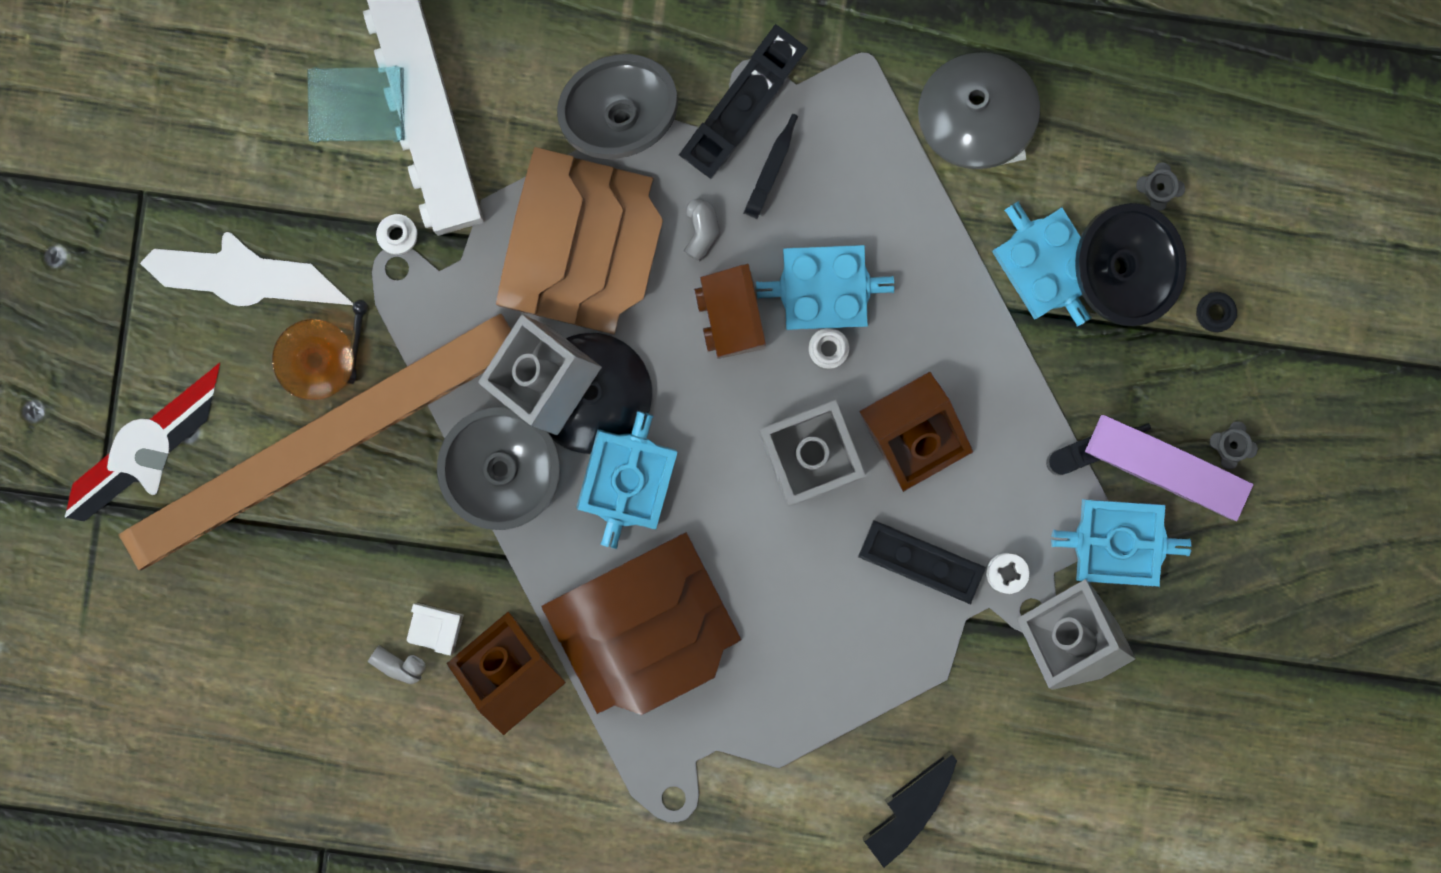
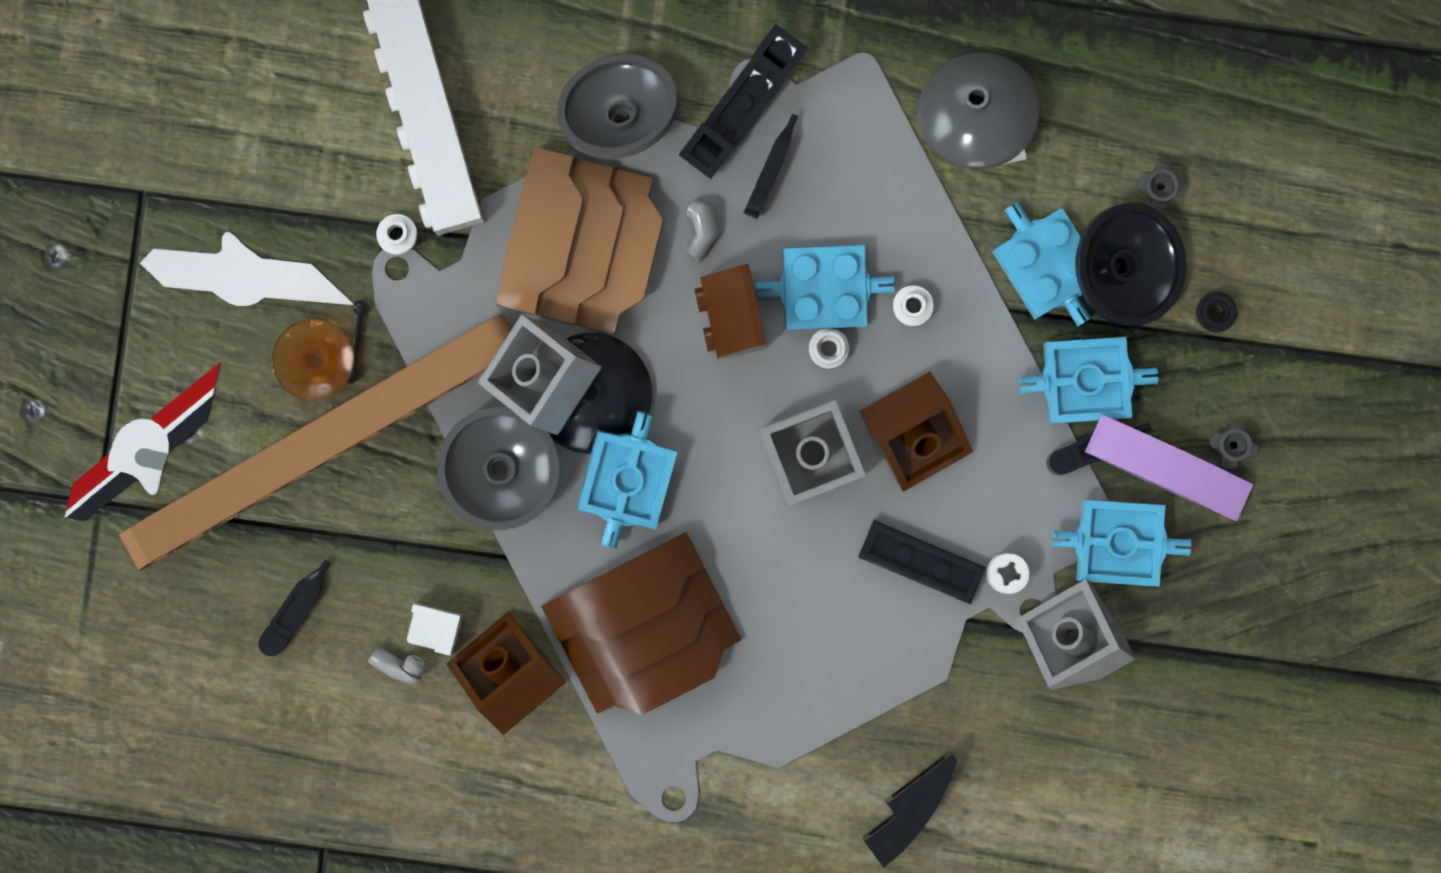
clear light blue piece [307,65,405,143] -> none
none -> black piece [258,560,331,656]
none -> white plate [893,285,934,326]
none -> medium azure plate [1018,337,1158,424]

